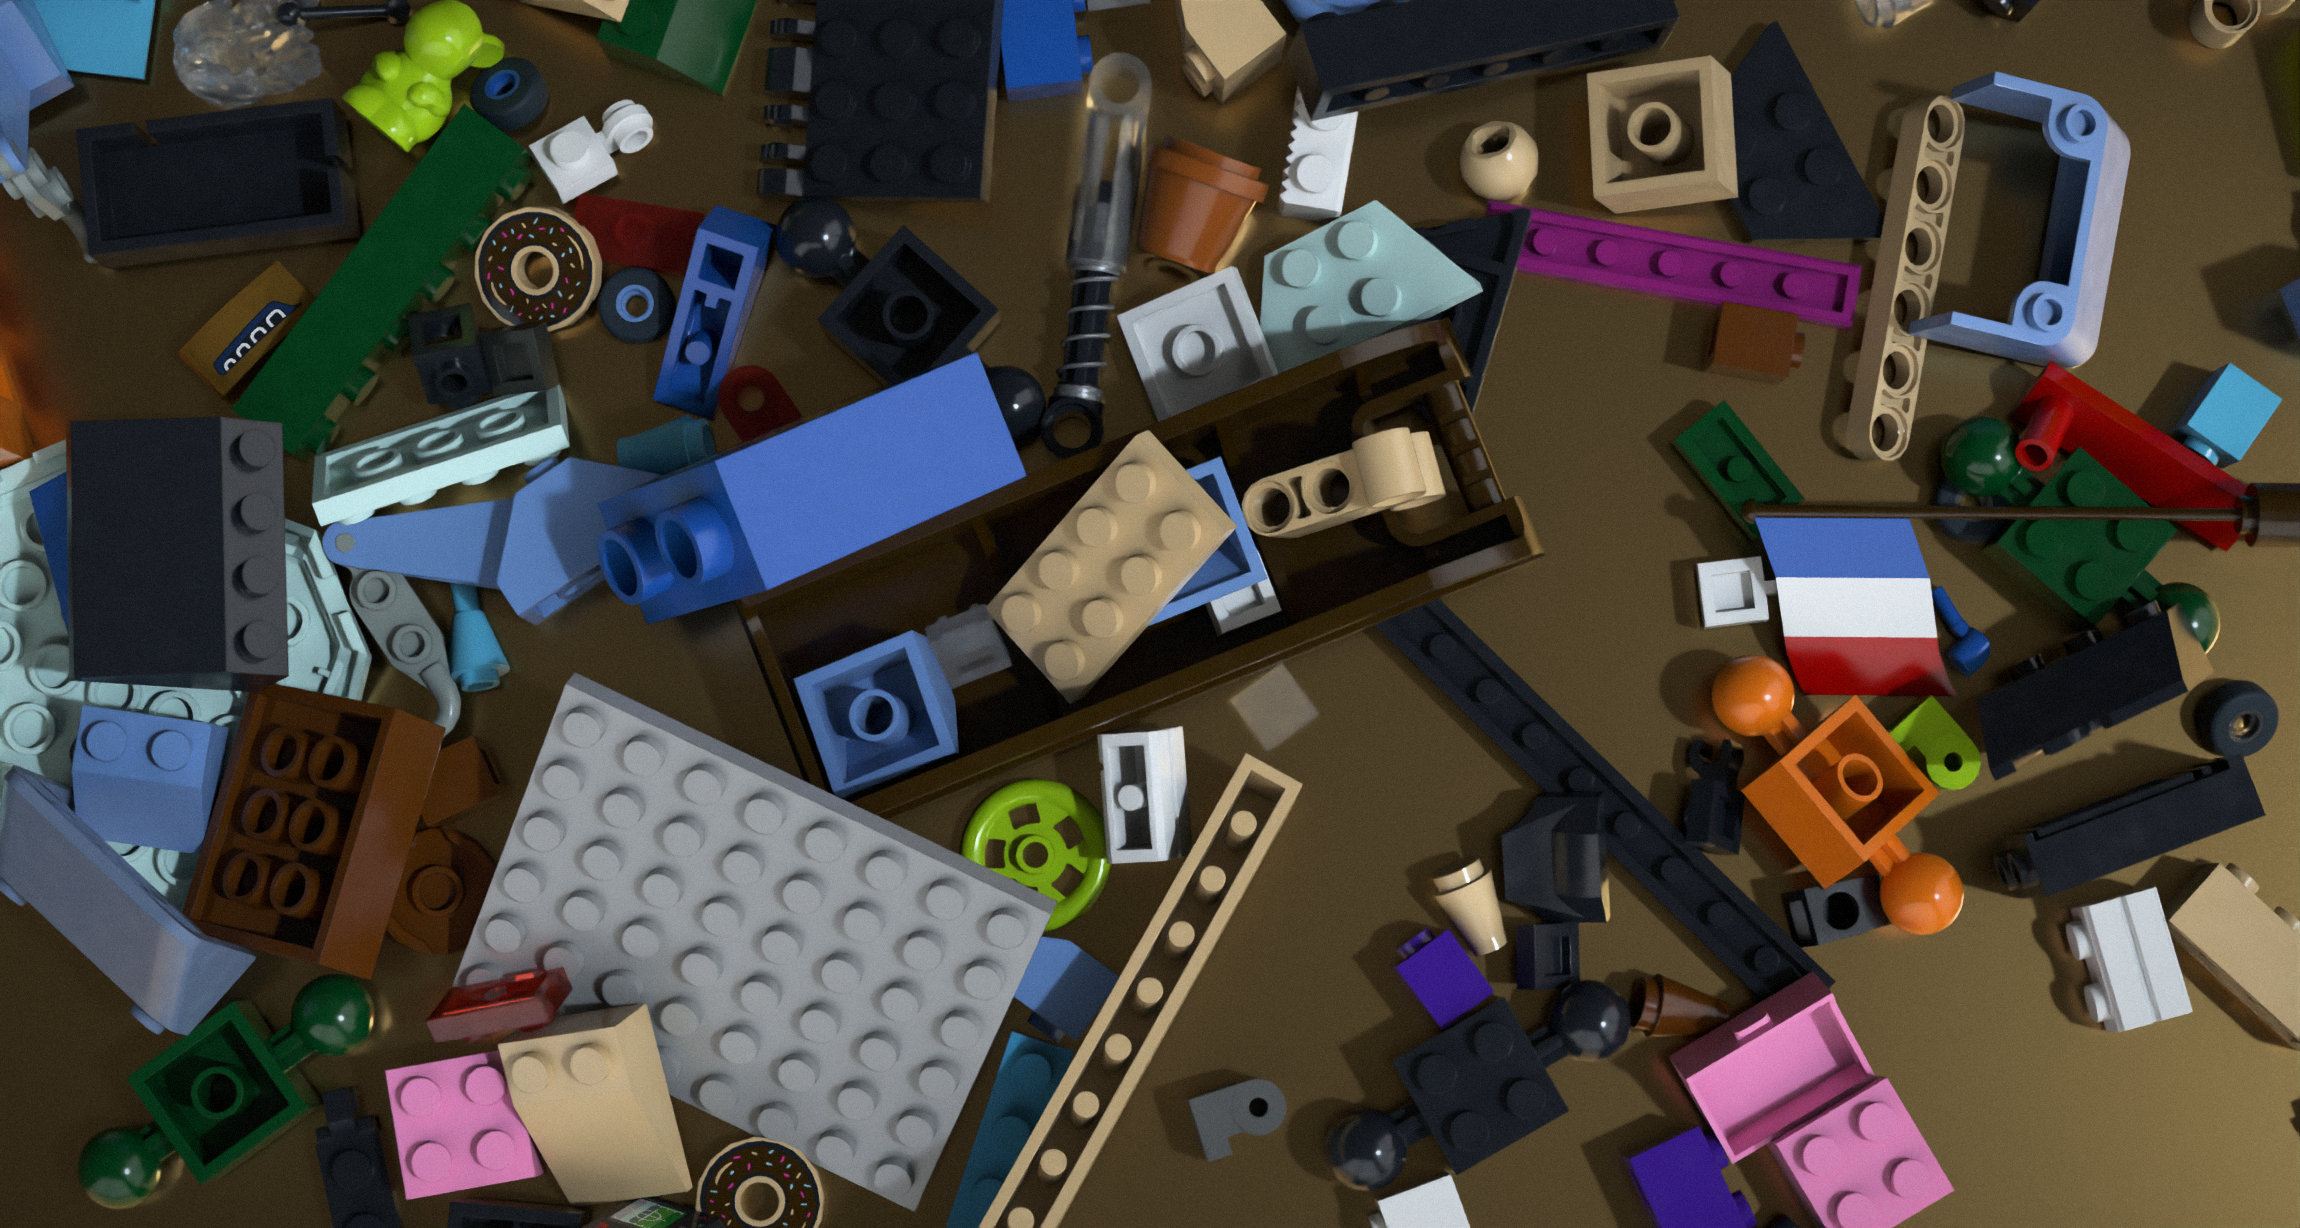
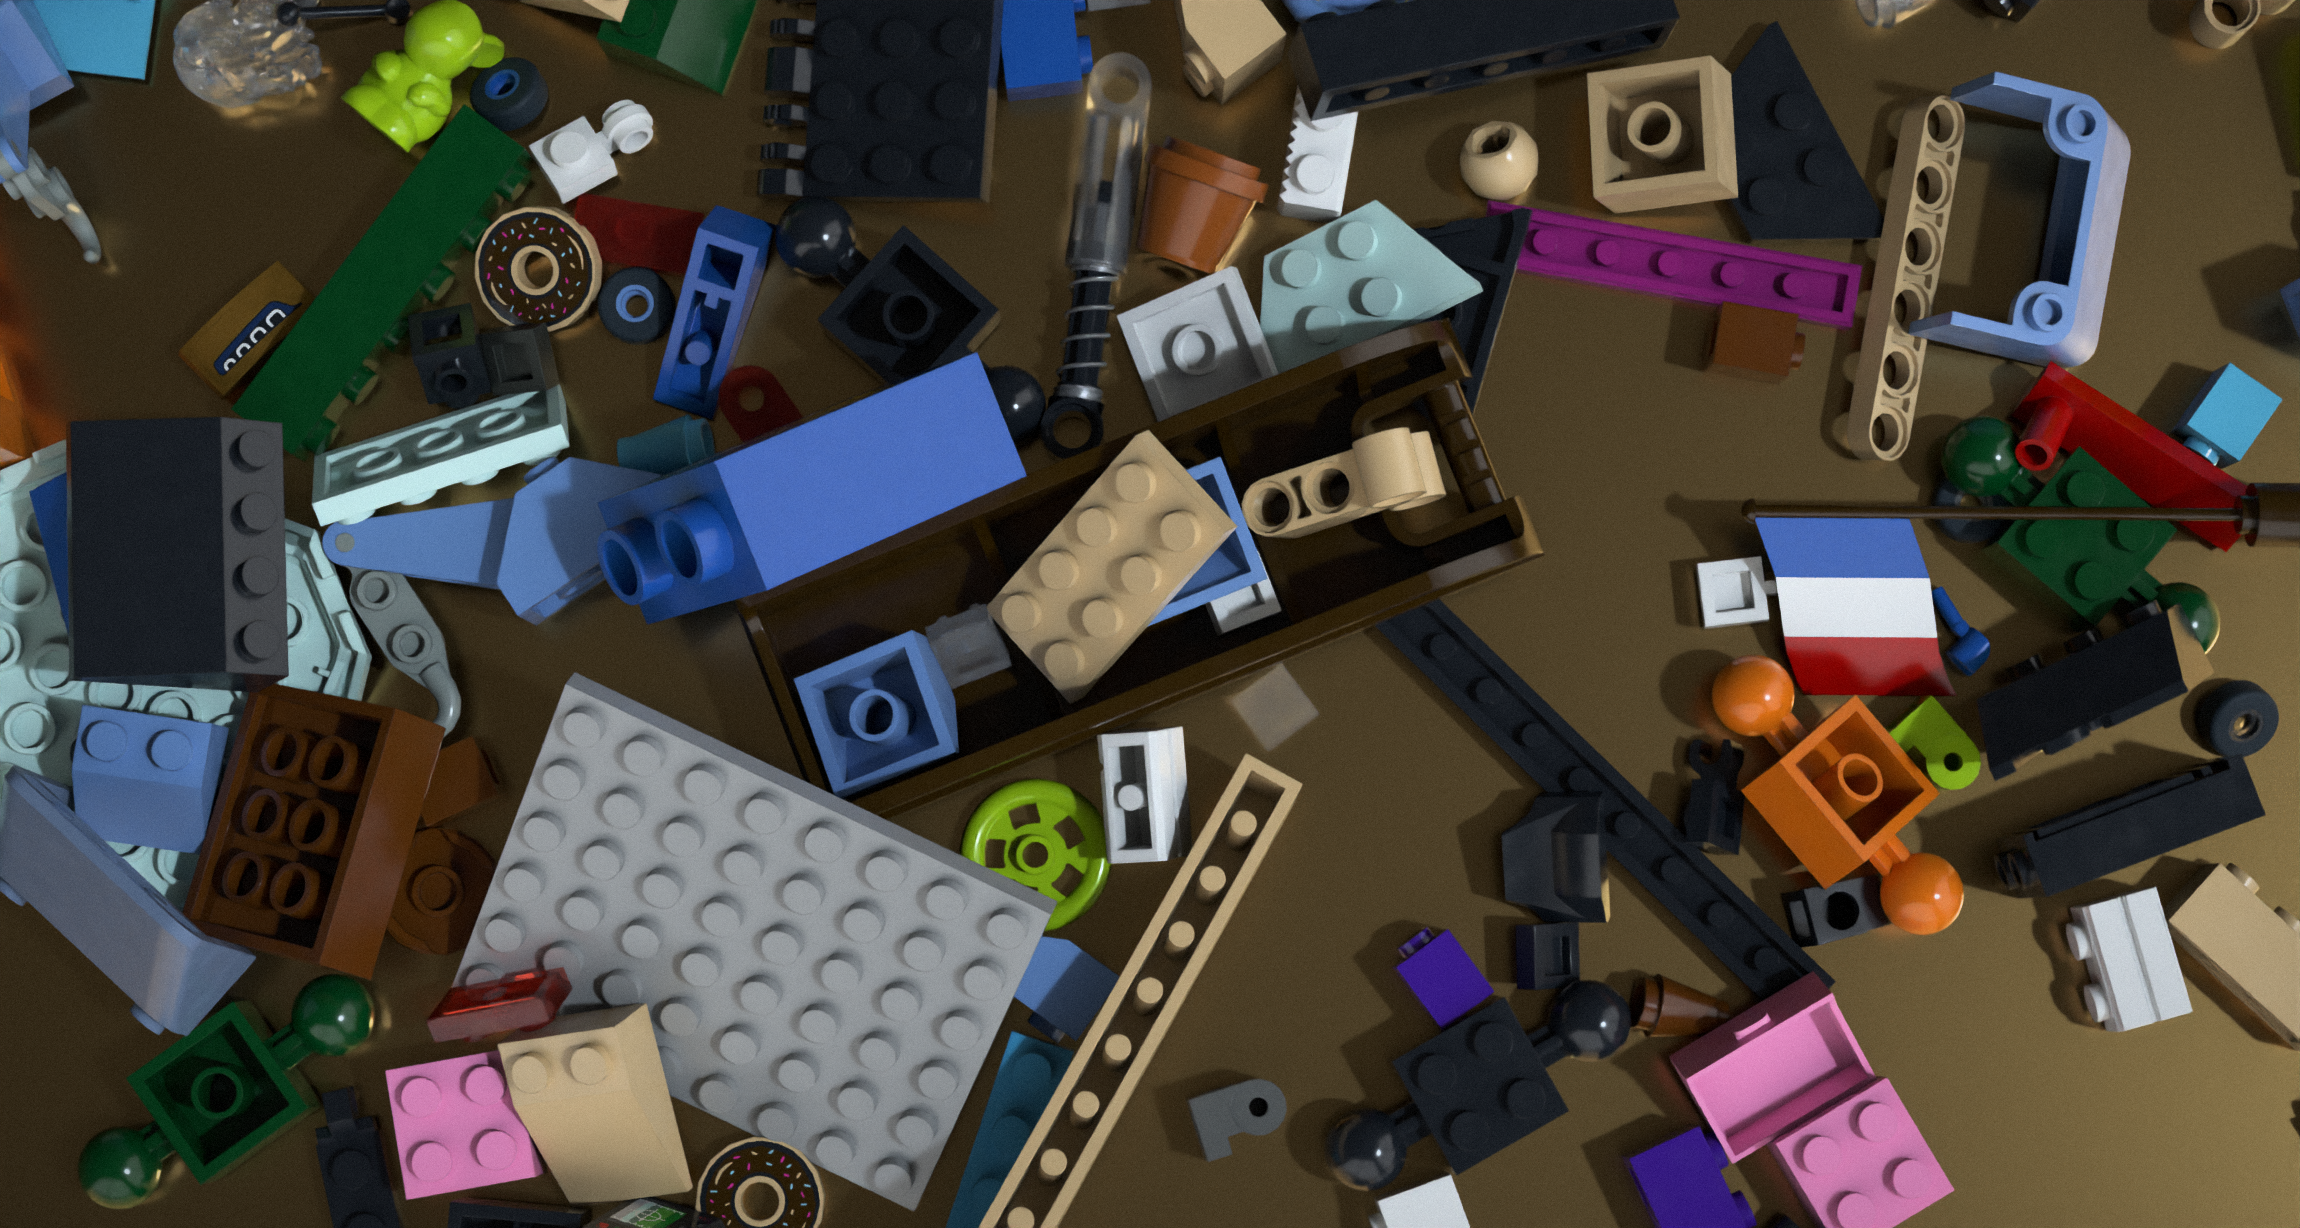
black piece [76,98,360,268] -> none
medium azure cone [448,583,510,692] -> none
tan cone [1432,856,1509,956] -> none
dark green plate [1672,400,1805,540] -> none

